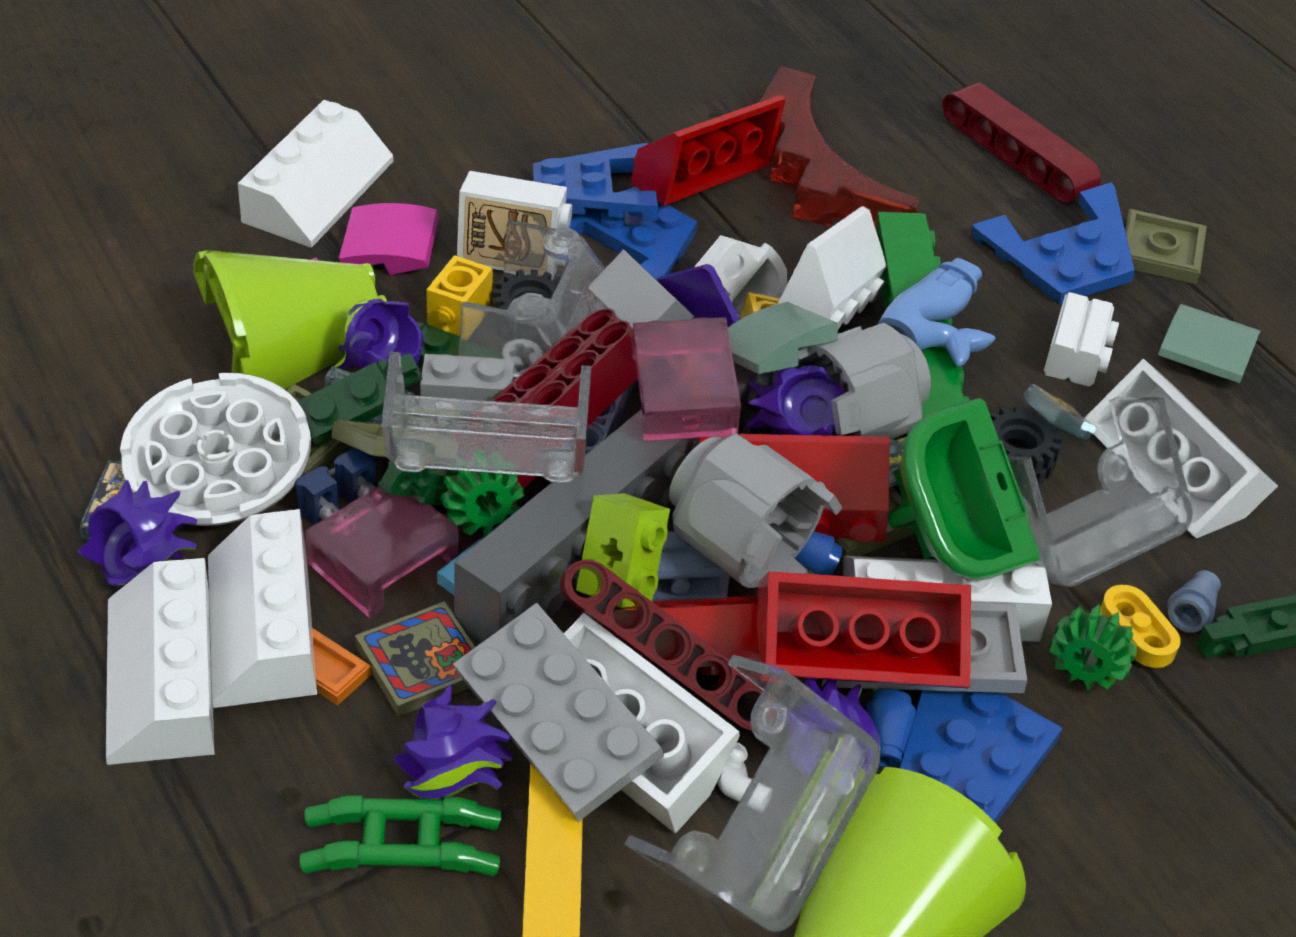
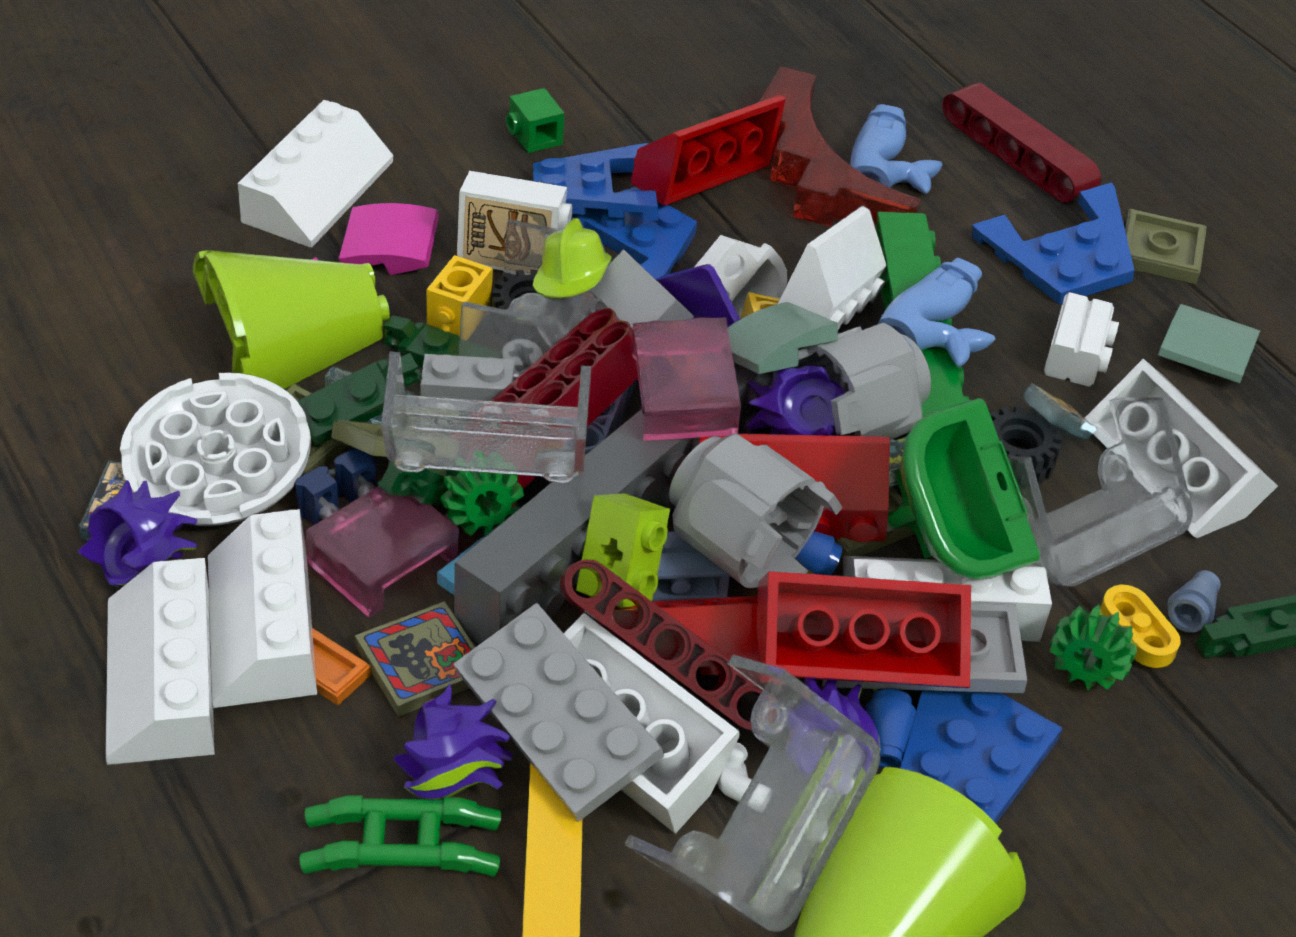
dark purple hair [334,299,424,382] -> none
none -> green brick [506,88,564,153]
none -> lime piece [533,218,612,298]
none -> medium blue piece [848,104,942,198]

